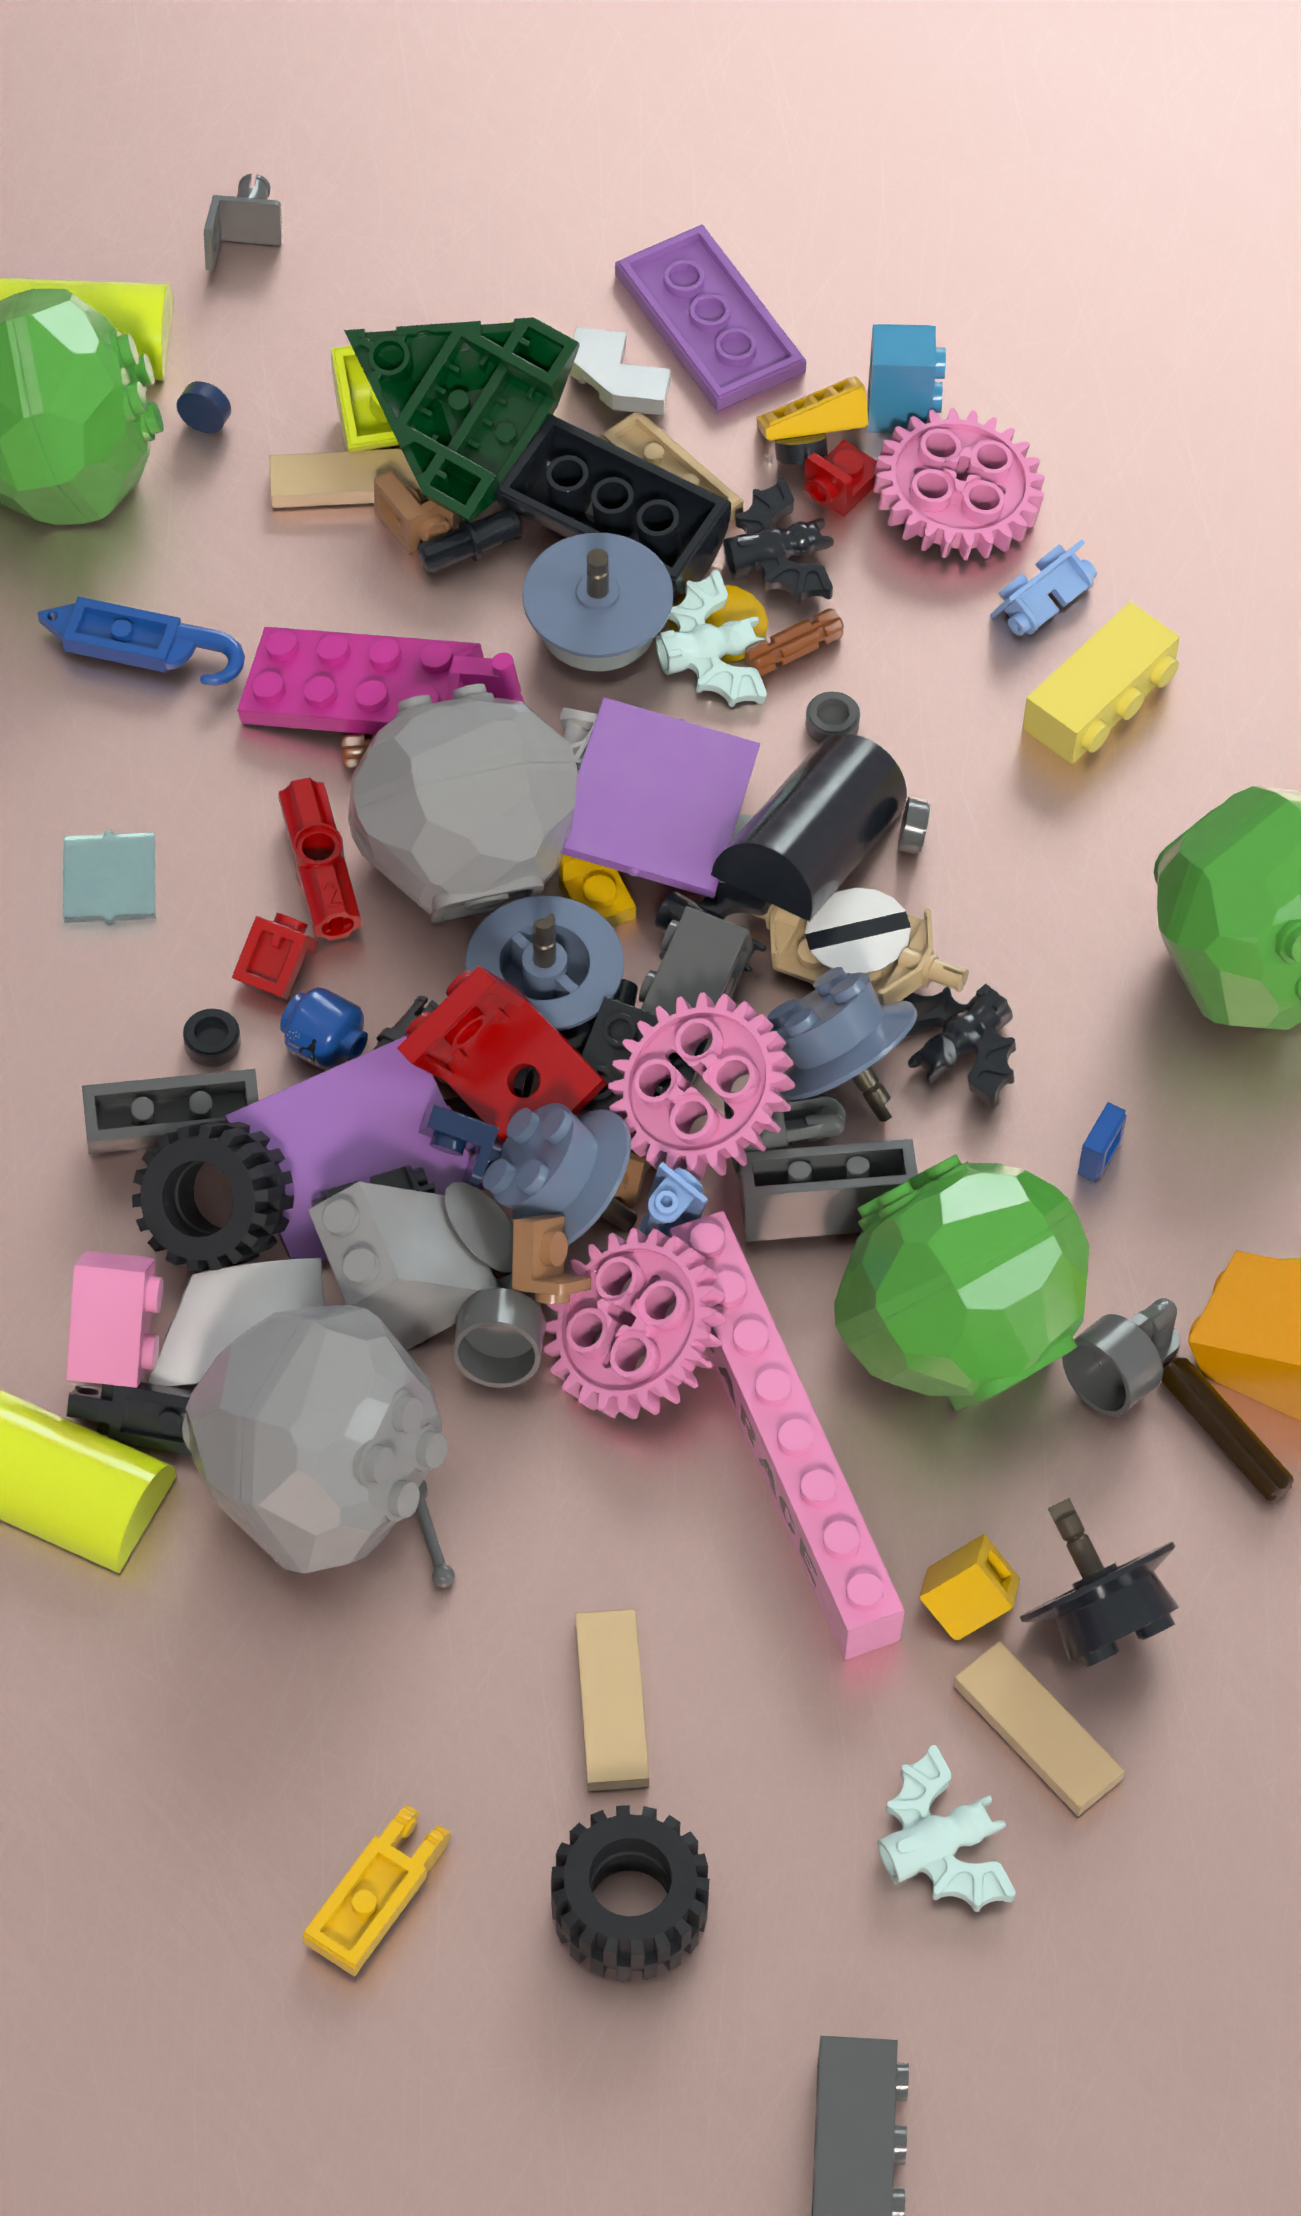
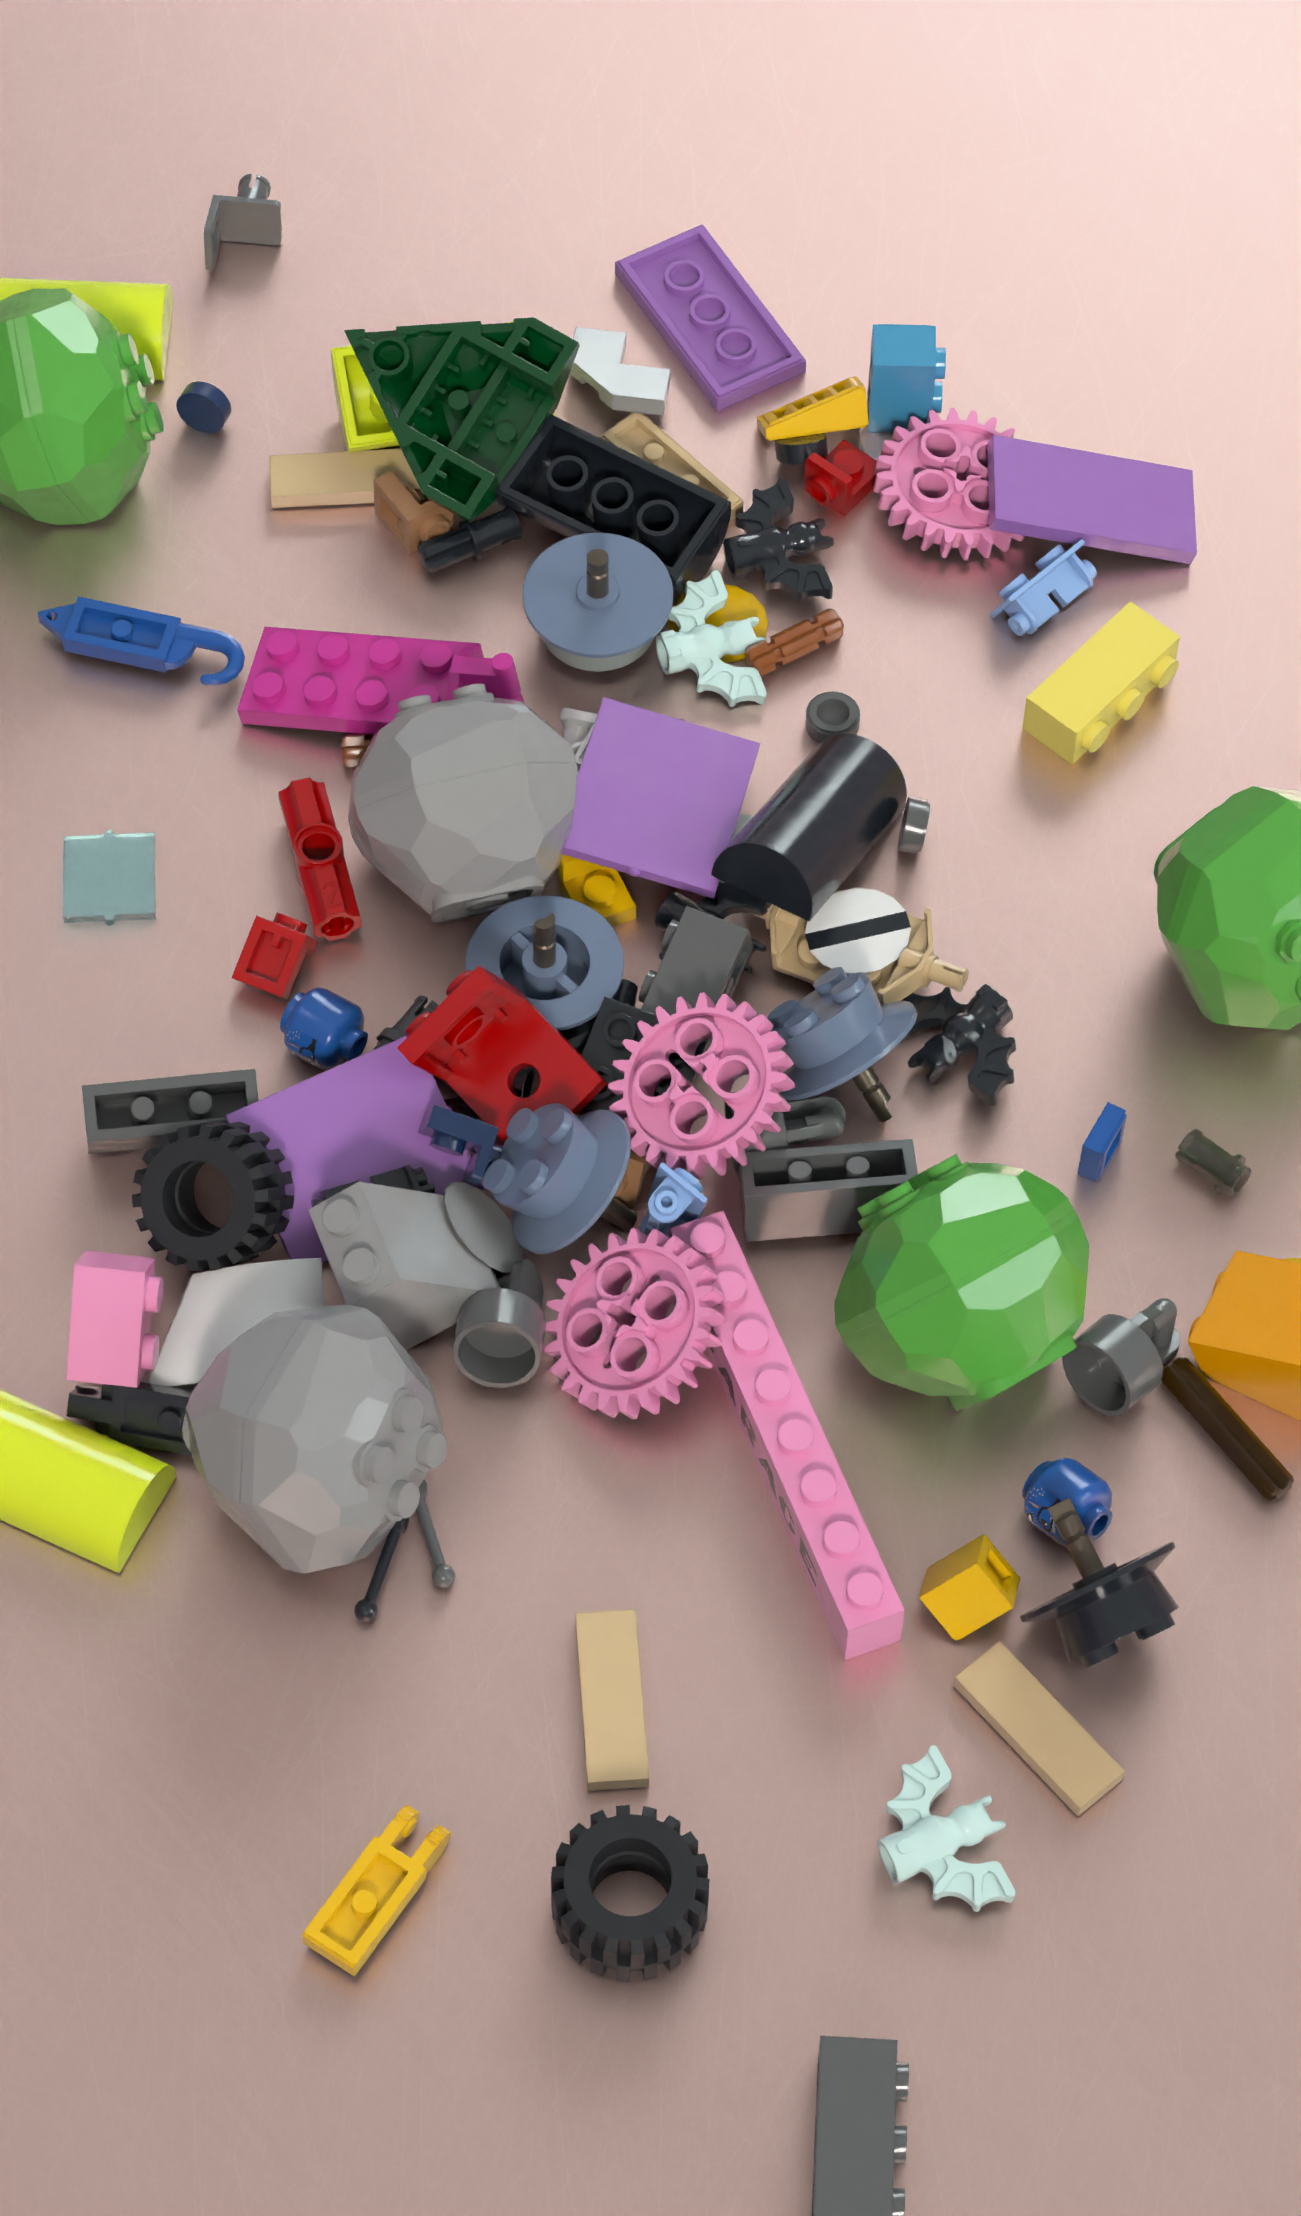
black tile [183,1008,241,1067] -> none
medium nougat bracket [512,1214,591,1304] -> none
none -> black hinge [354,1517,409,1622]
none -> medium lavender tile [987,435,1197,564]
none -> blue head [1022,1457,1112,1546]
none -> clear smoke pin [1175,1129,1251,1197]

